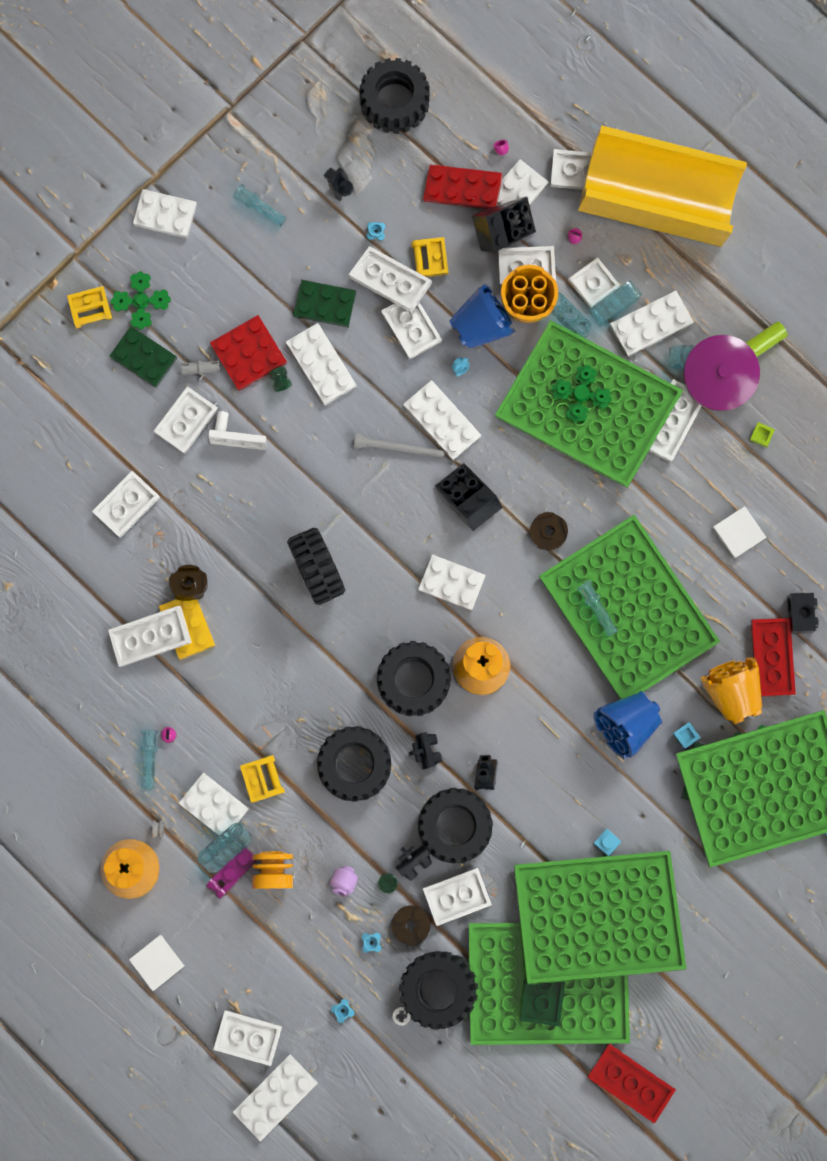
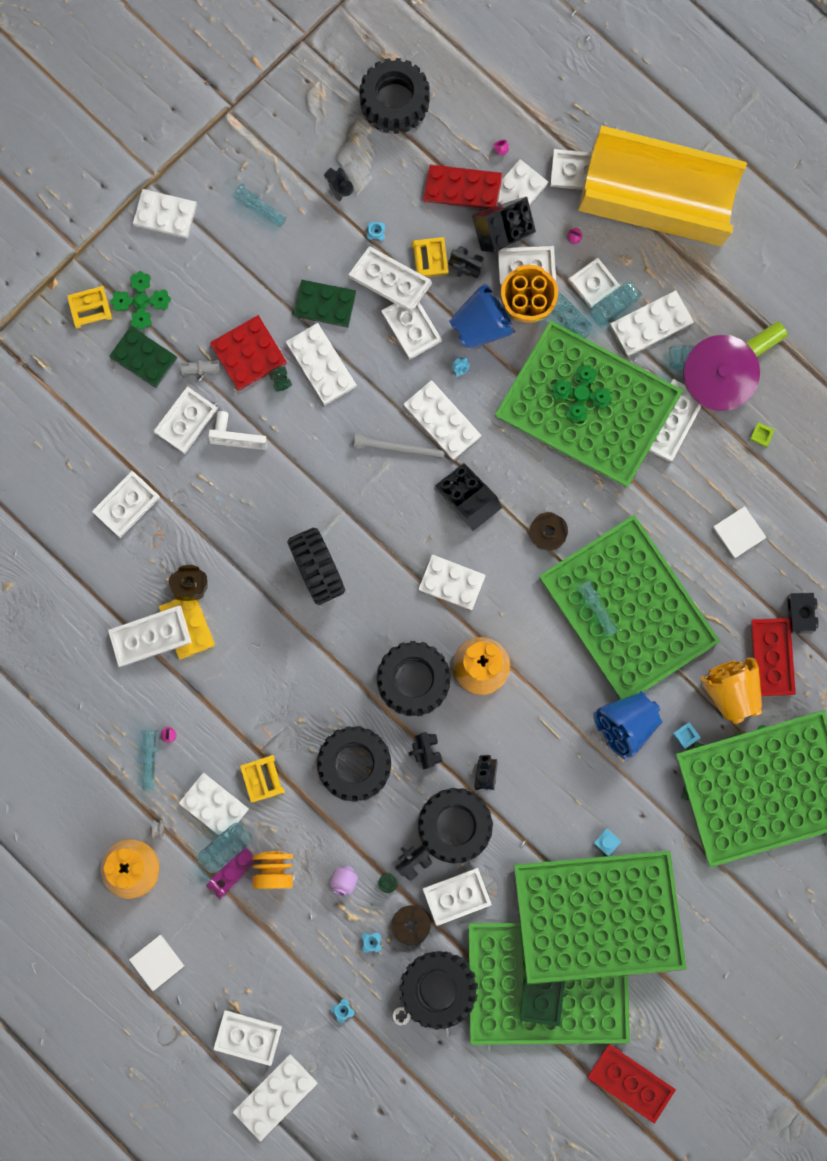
none -> black hips [448,246,484,279]

